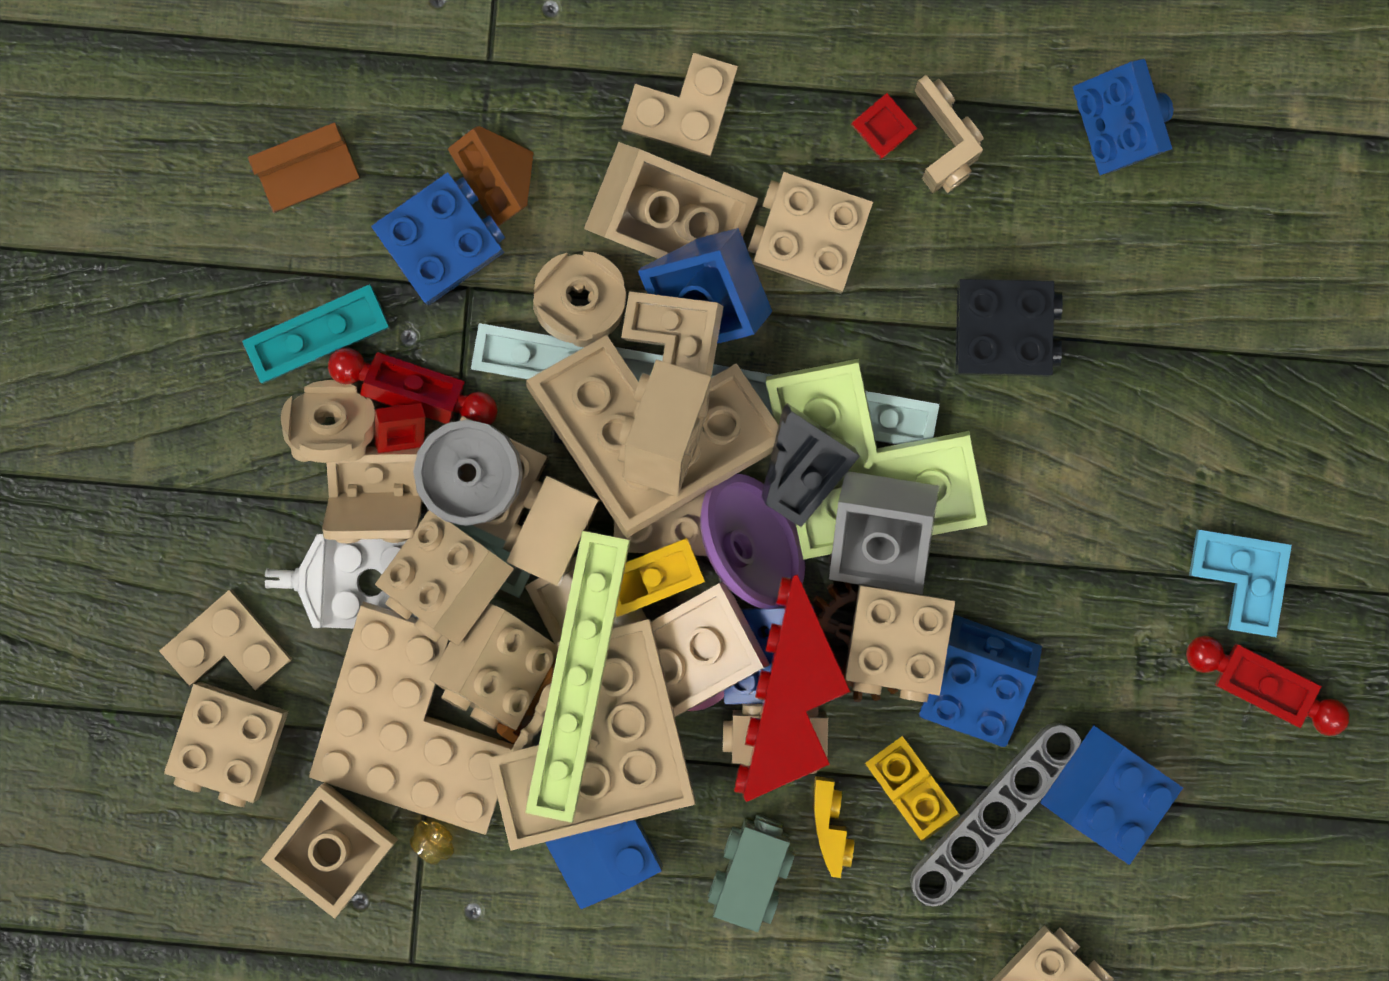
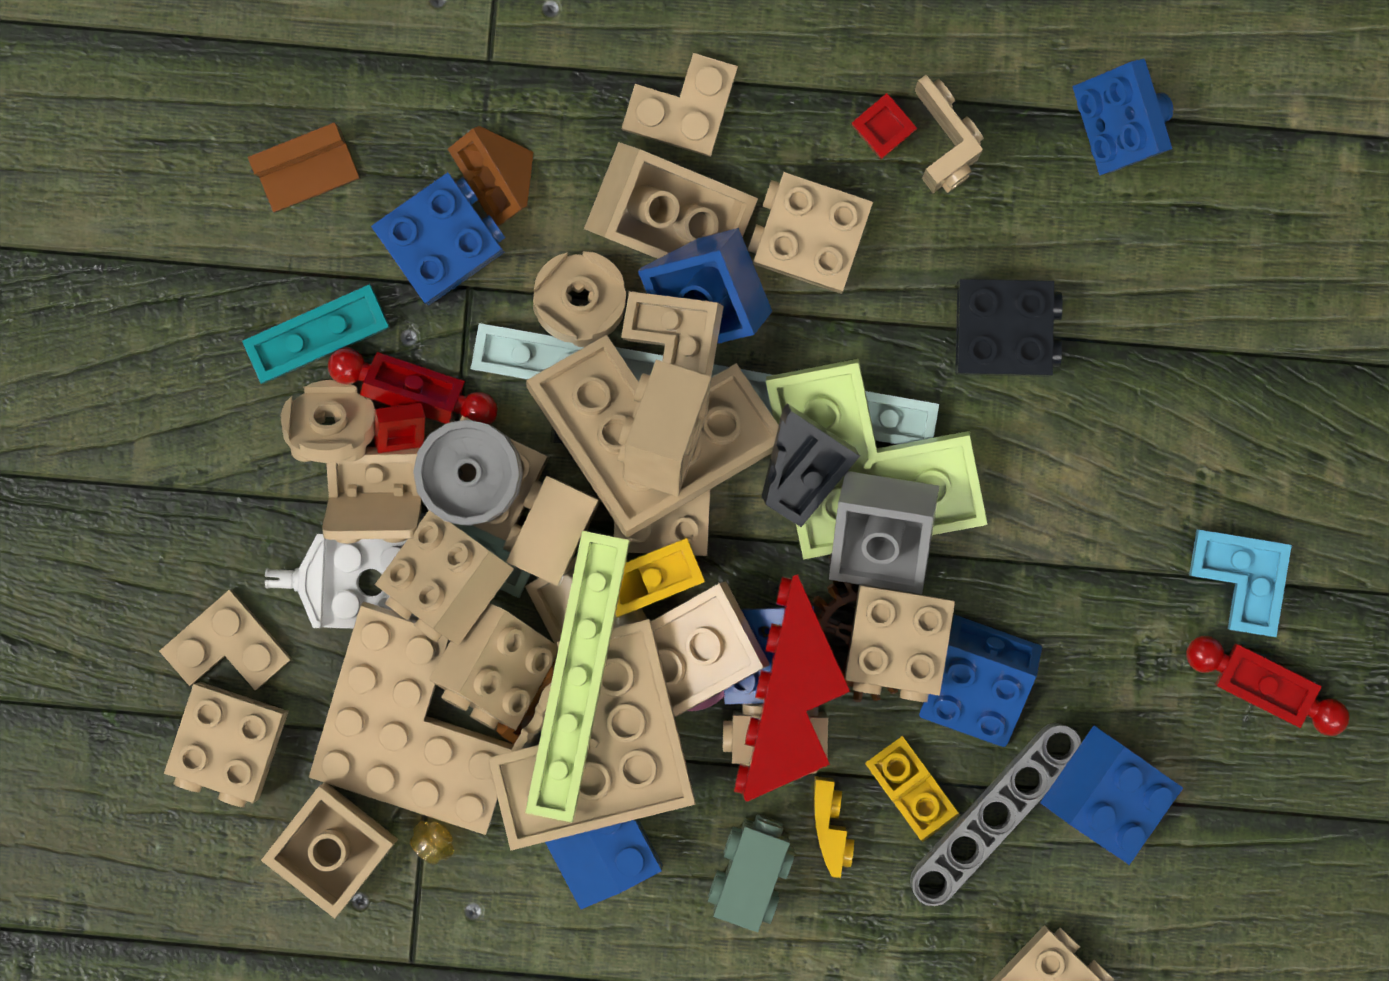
medium lavender dish [700,474,805,609] -> none

